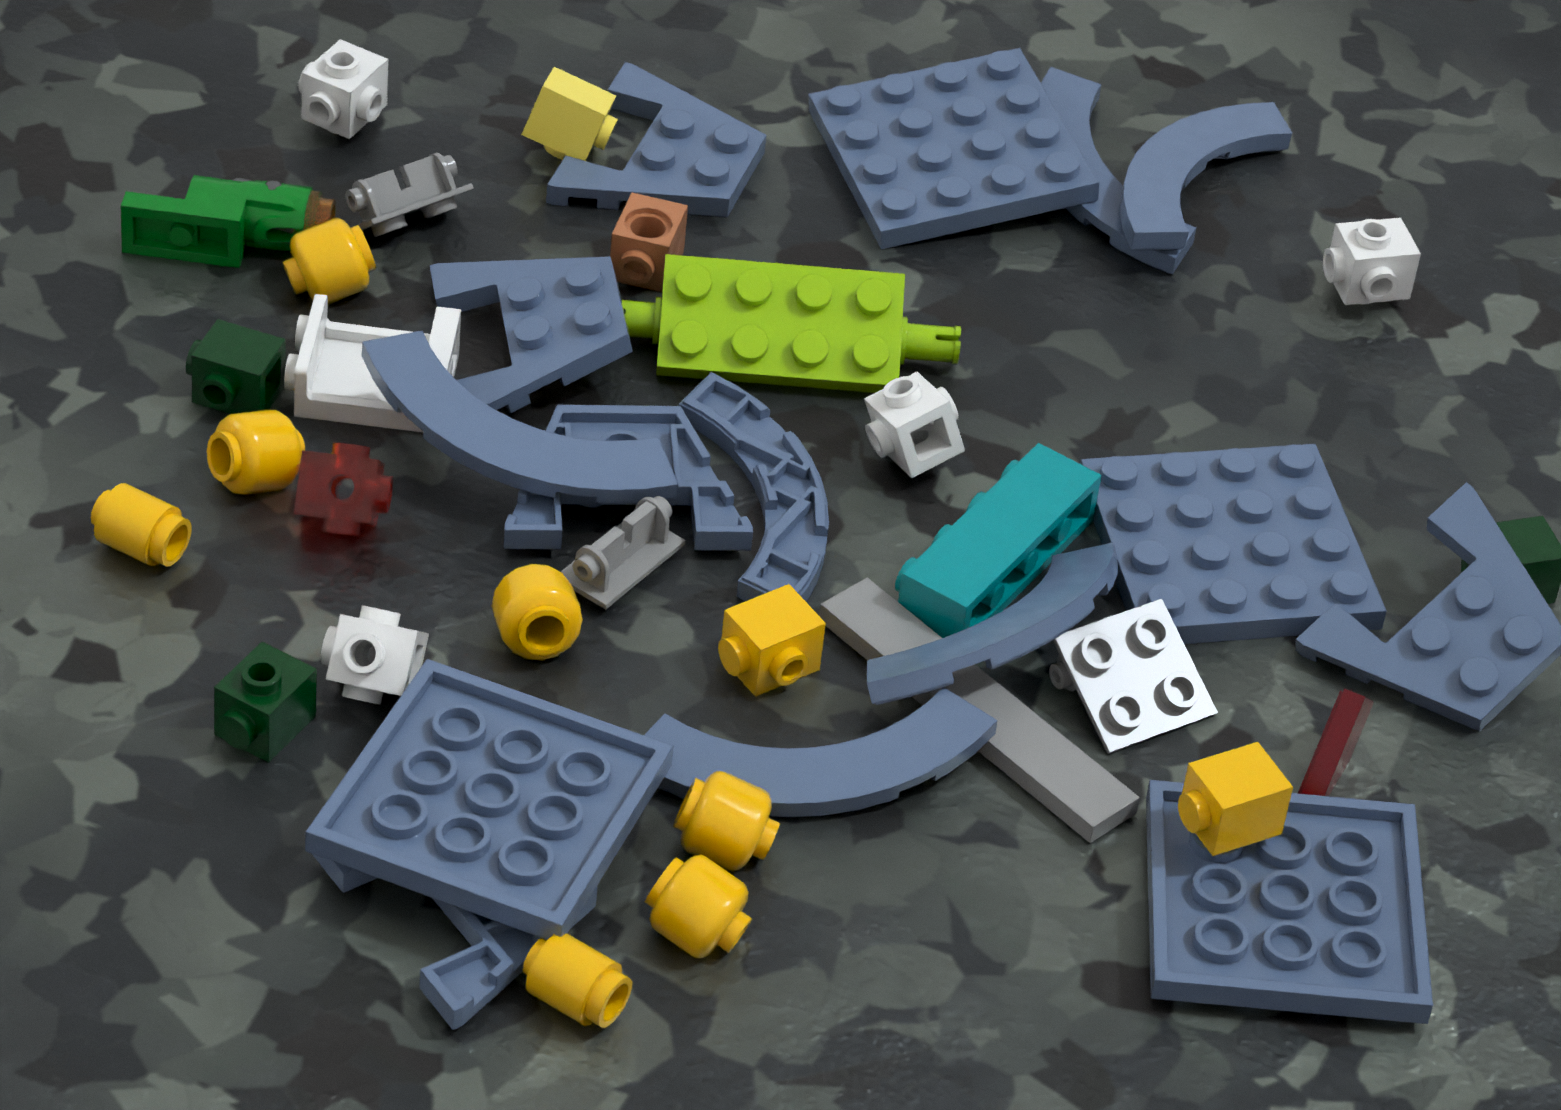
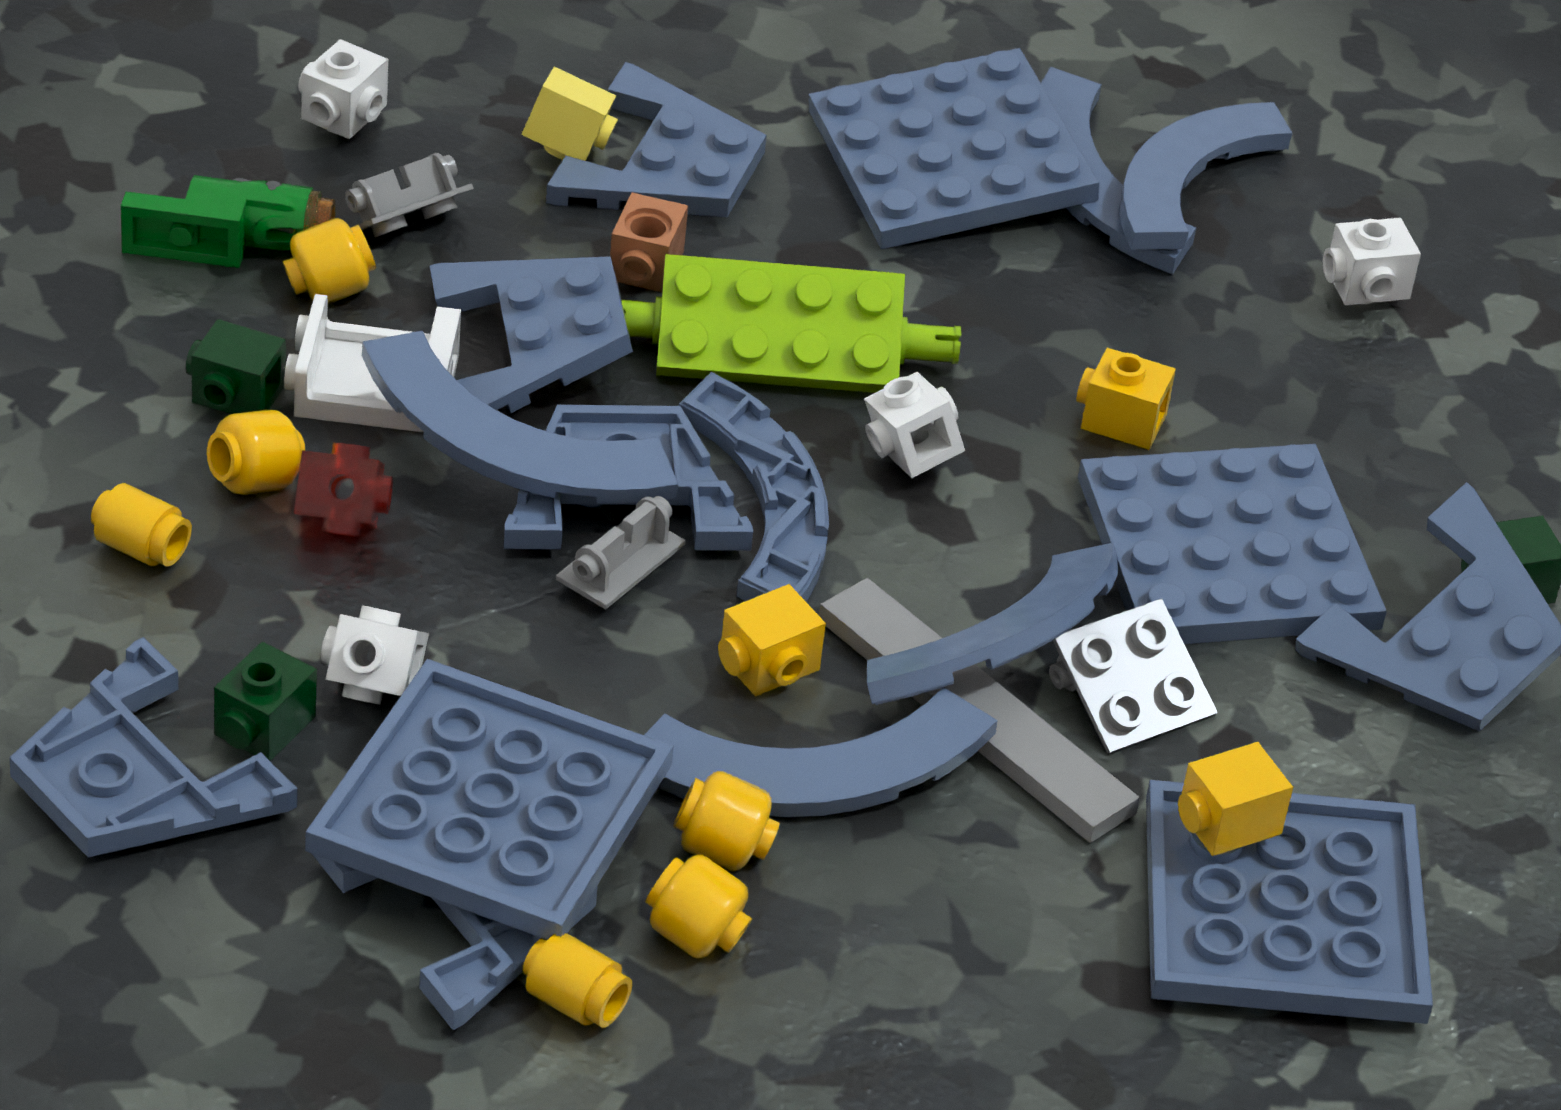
yellow head [492,564,583,661] -> none
teal brick [895,443,1102,638] -> none
dark red tile [1298,688,1374,796] -> none
none -> sand blue wing [9,637,297,857]
none -> yellow brick [1076,348,1176,450]

